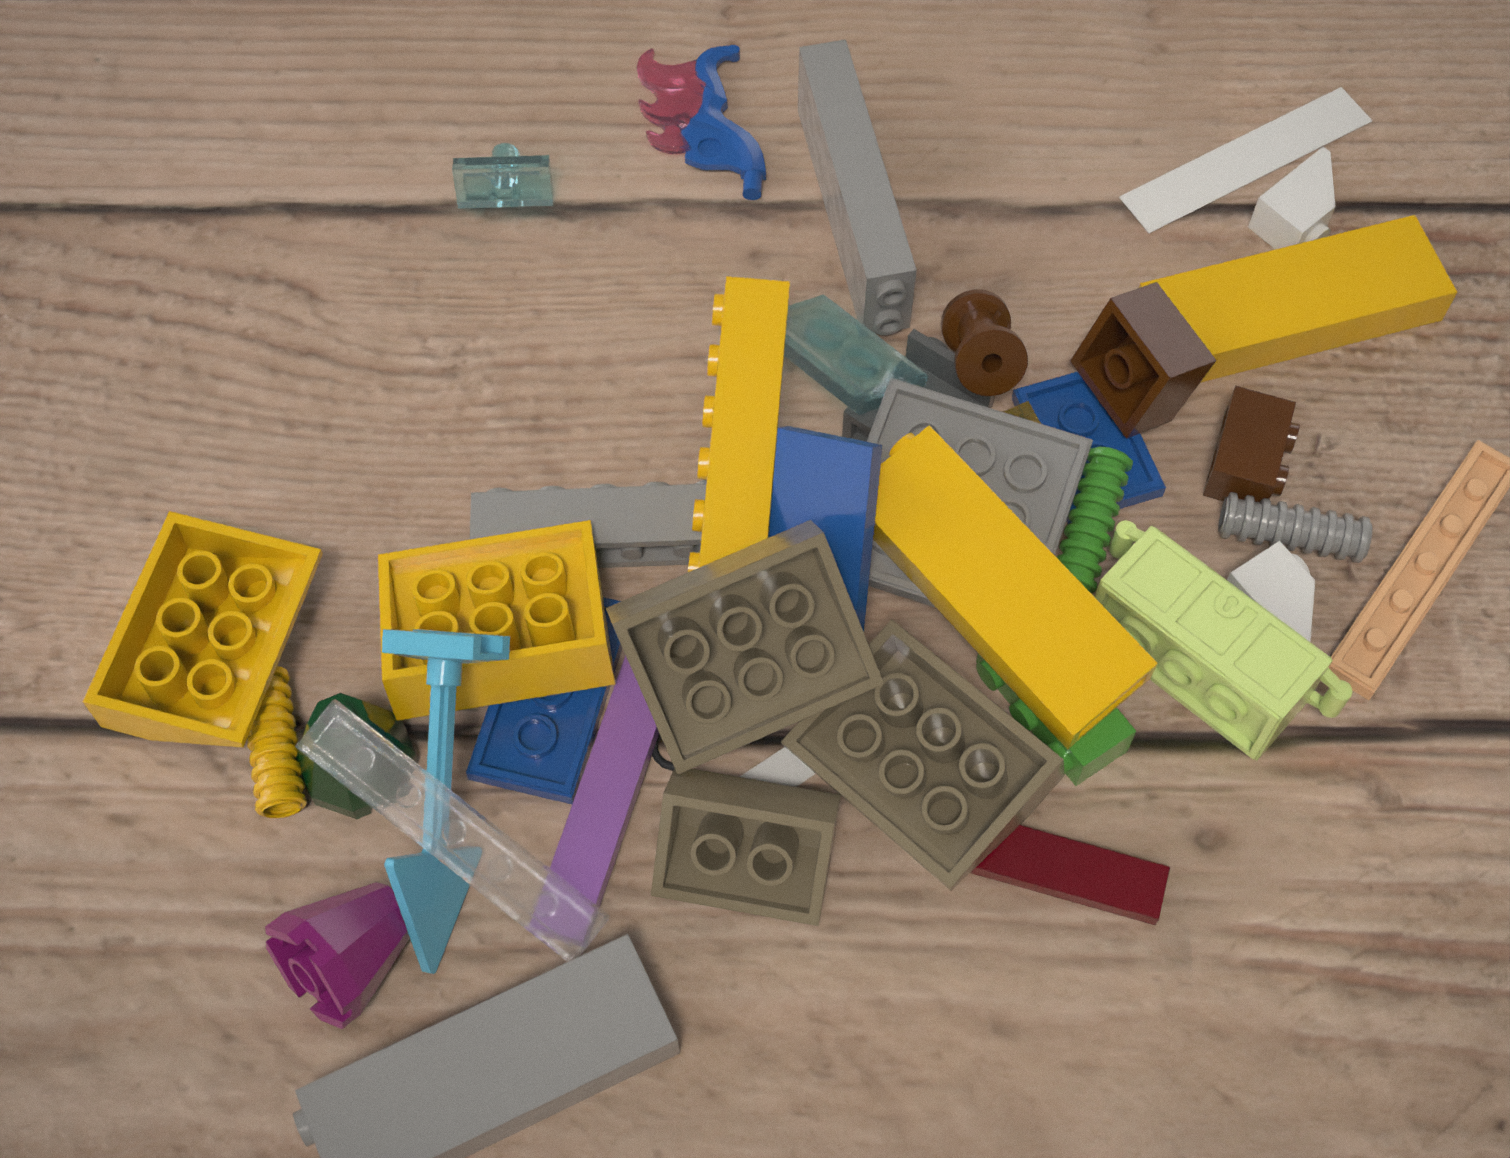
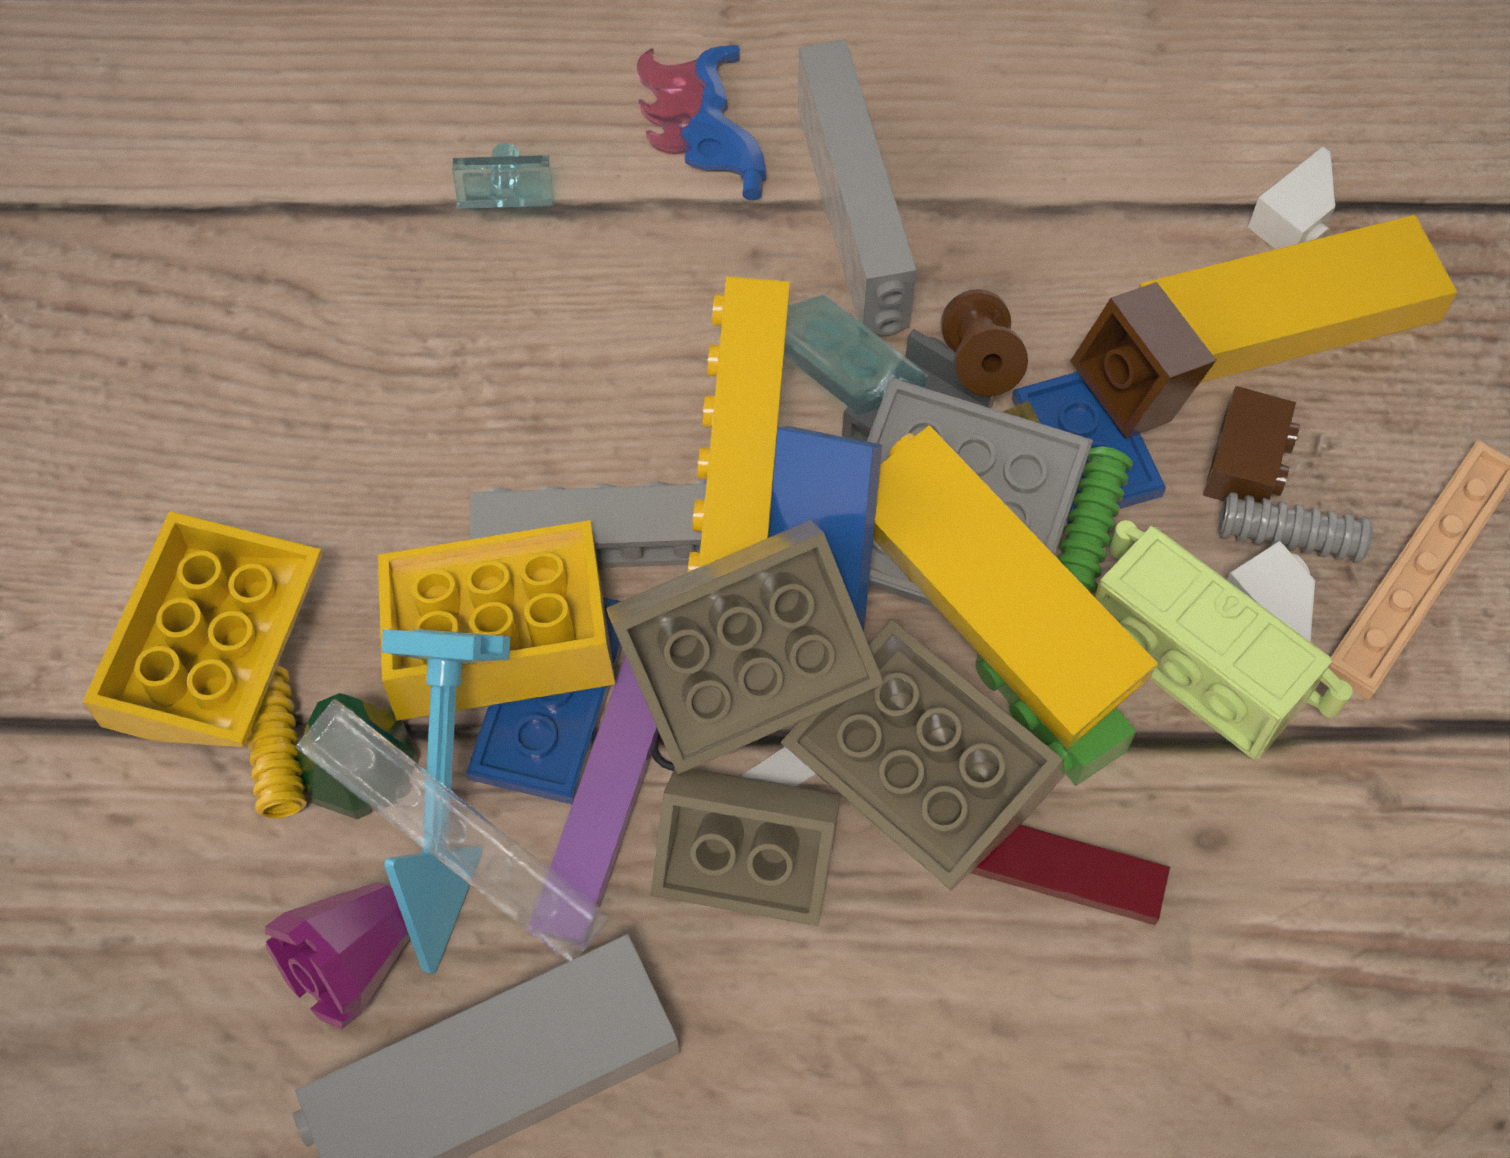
white sticker [1119,87,1372,233] -> none

